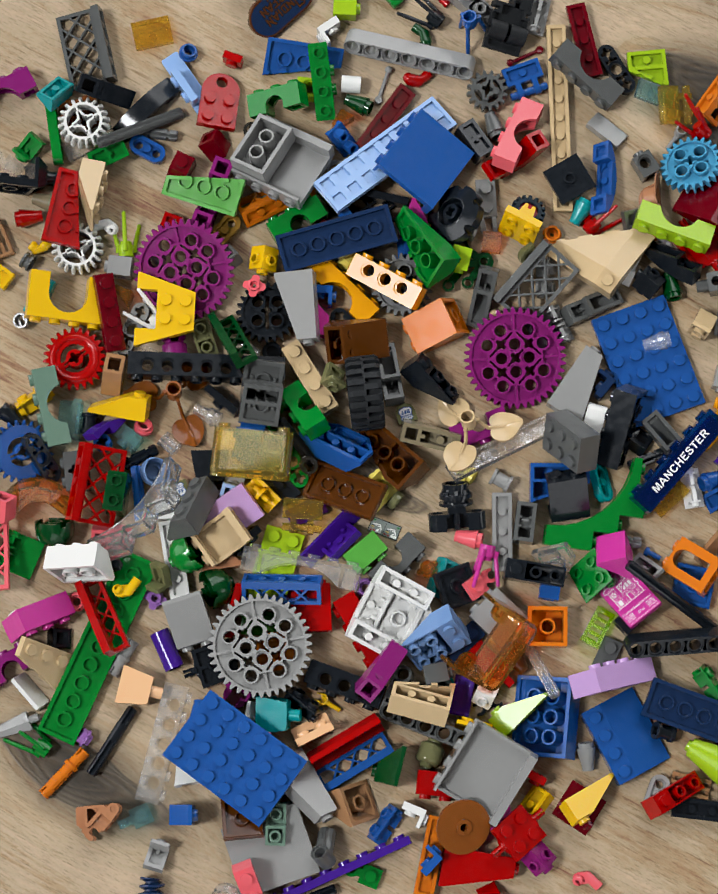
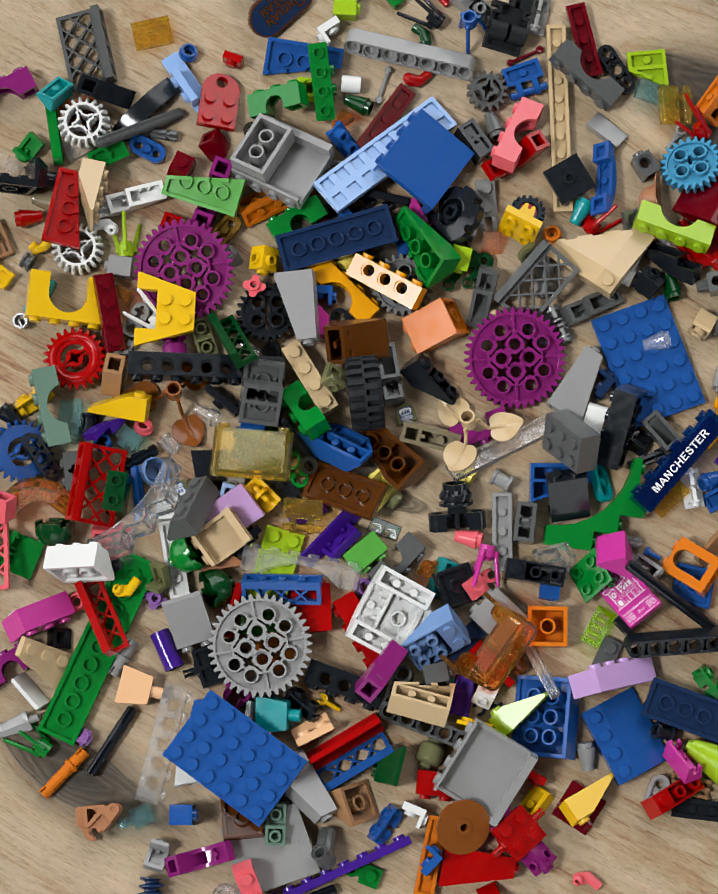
none -> white slope [99,180,167,220]
none -> magenta arch [164,840,235,878]
none -> dark pink hinge [663,739,703,784]

